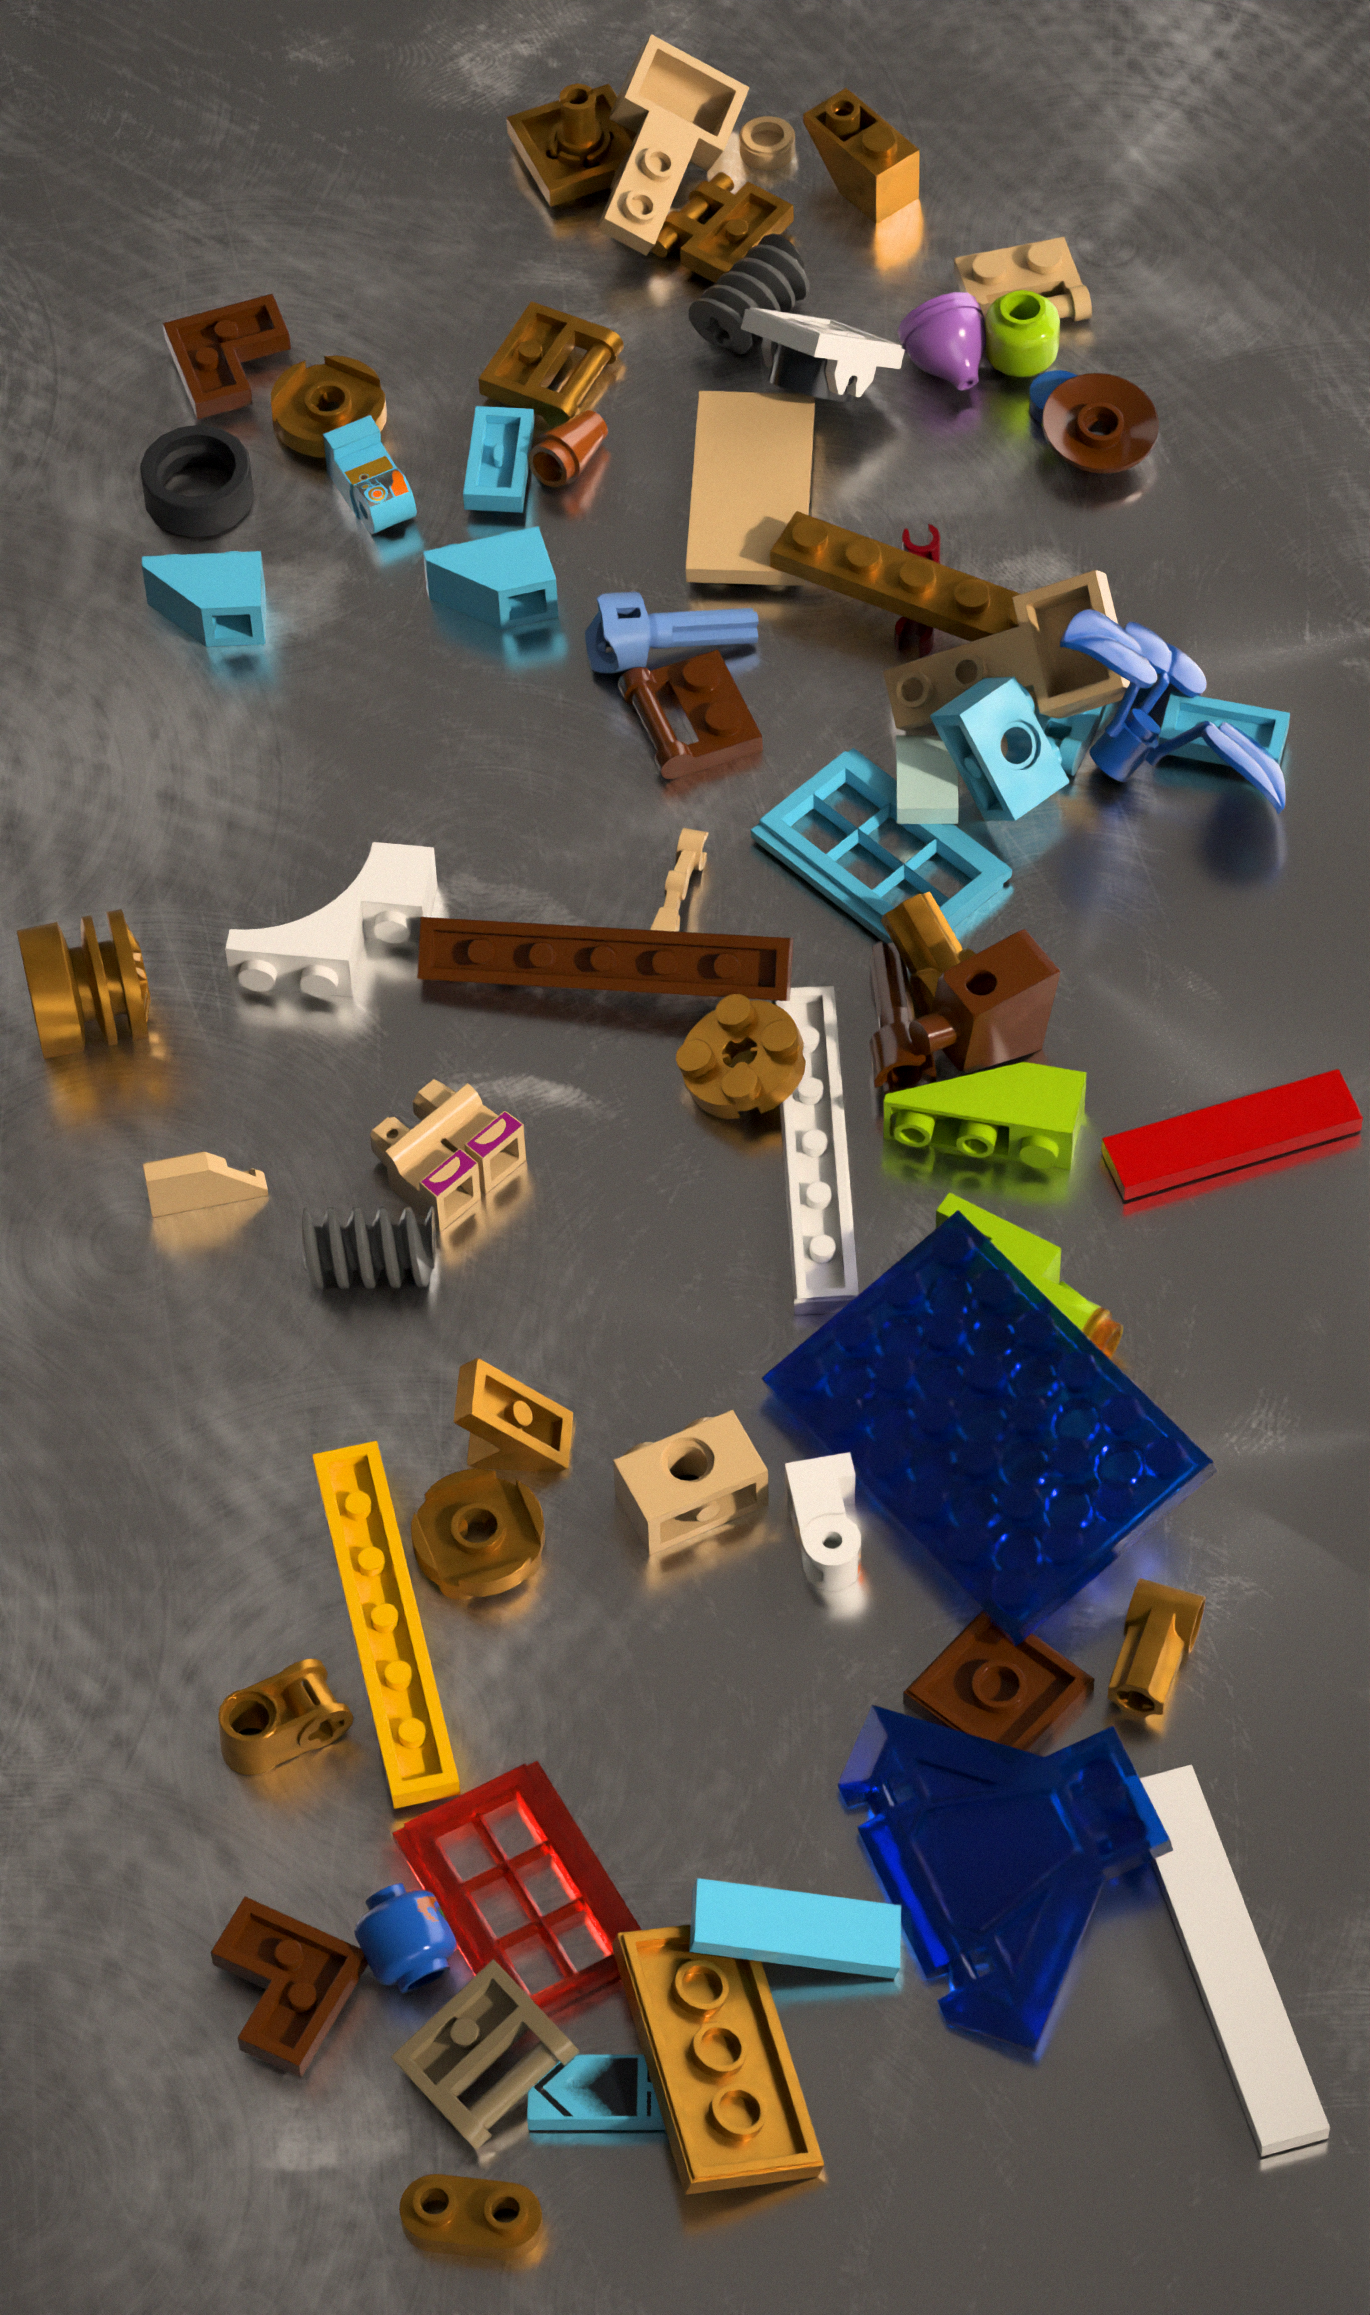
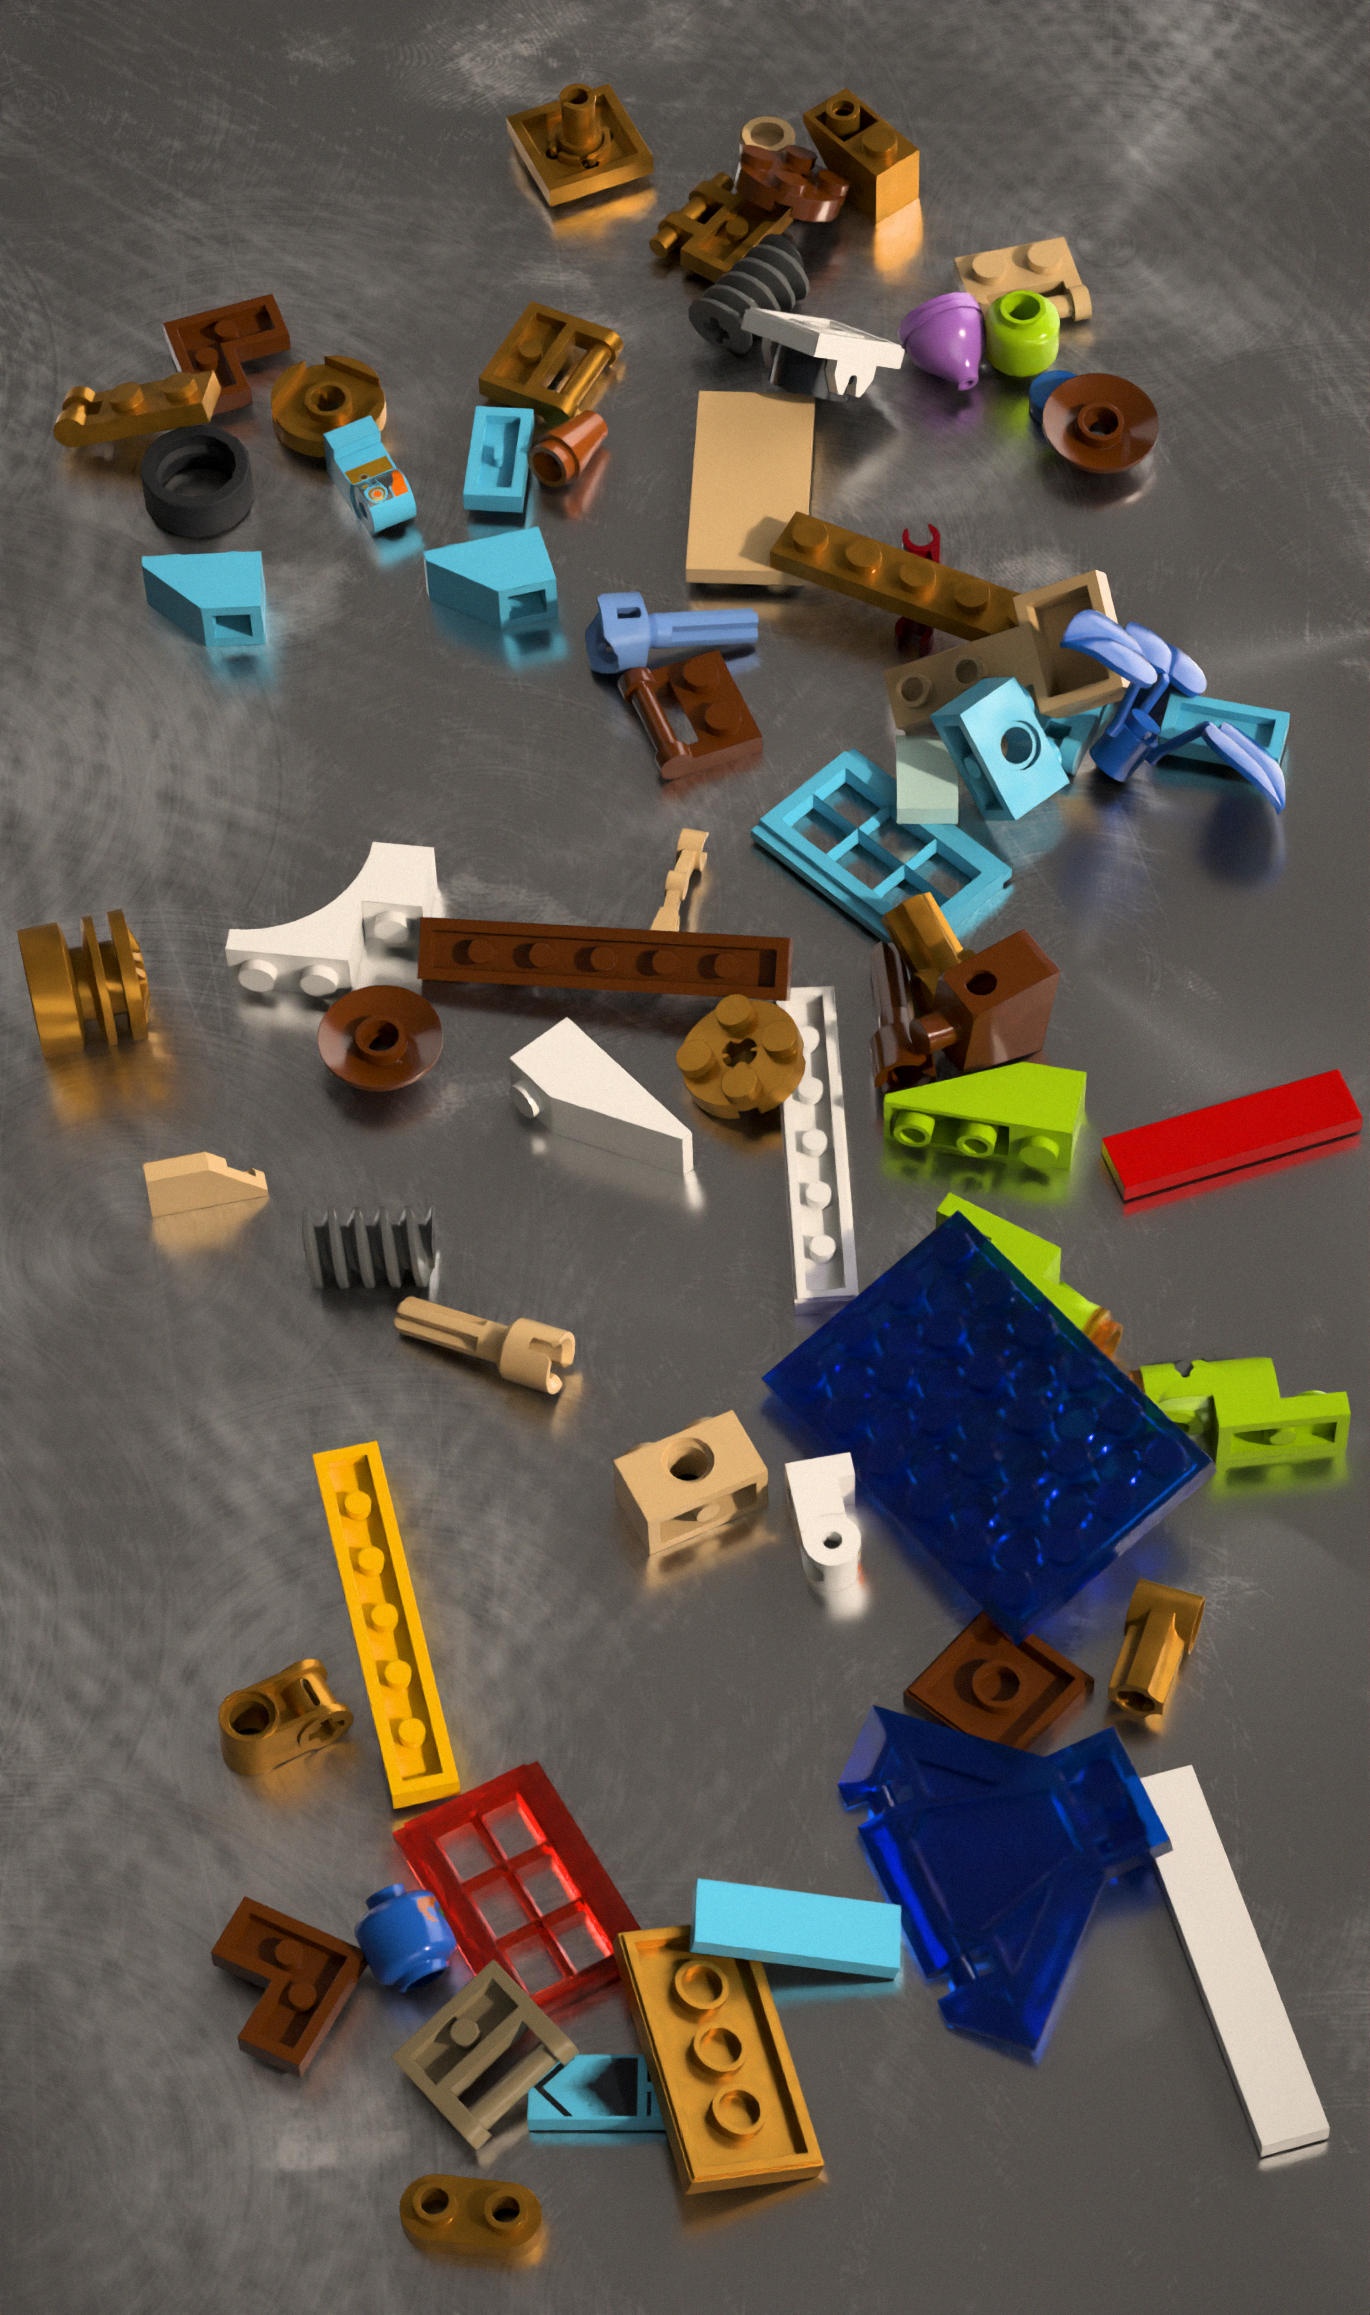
tan hips [370,1079,526,1233] -> none
pearl gold plate [411,1468,545,1600] -> none
pearl gold slope [453,1358,573,1473] -> none
tan plate [596,34,749,256] -> none
none -> pearl gold plate [53,370,221,448]
none -> reddish brown dish [317,985,443,1092]
none -> tan piece [394,1296,575,1395]
none -> white slope [509,1017,693,1176]
none -> reddish brown plate [734,145,850,222]
none -> lime plate [1112,1348,1351,1463]

